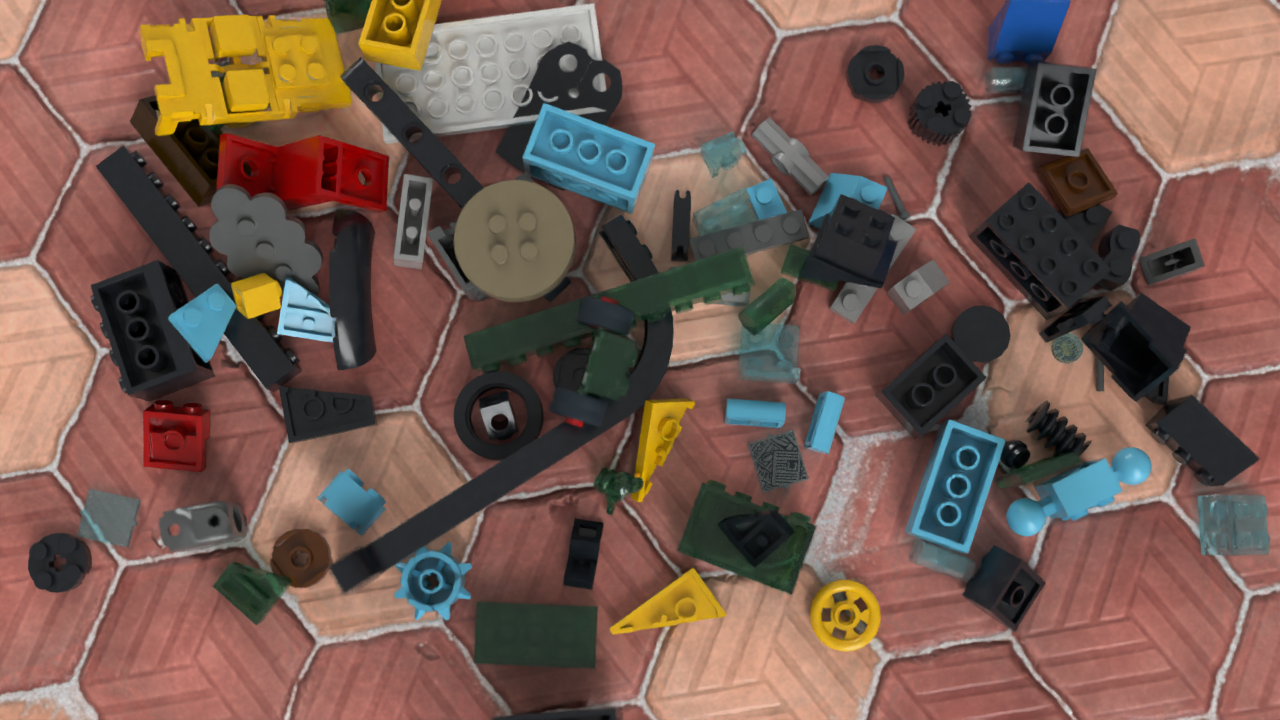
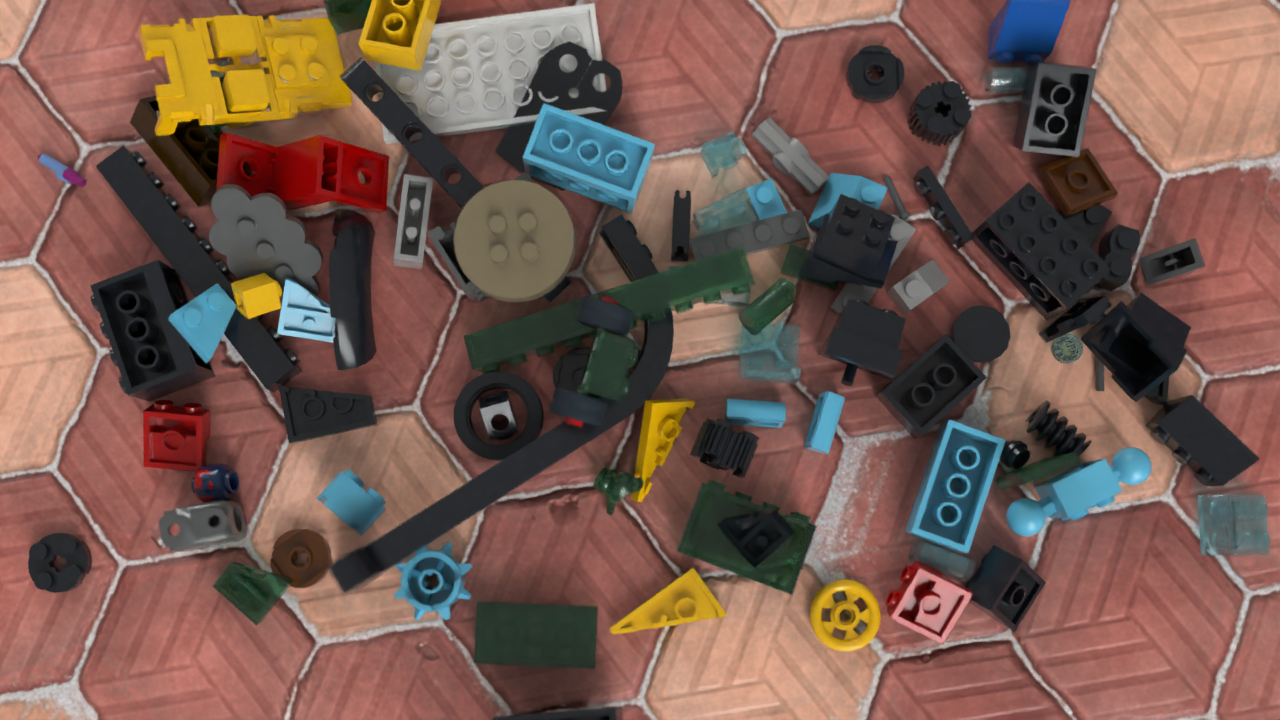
clear light blue piece [77,489,141,547] -> none
black slope [563,518,604,590] -> none
clear light blue piece [748,430,809,493] -> none
none -> piece [38,153,87,187]
none -> dark blue head [191,464,239,503]
none -> black brick [690,418,759,478]
none -> black piece [818,299,906,386]
none -> plate [885,560,973,644]
none -> black plate [913,165,975,250]

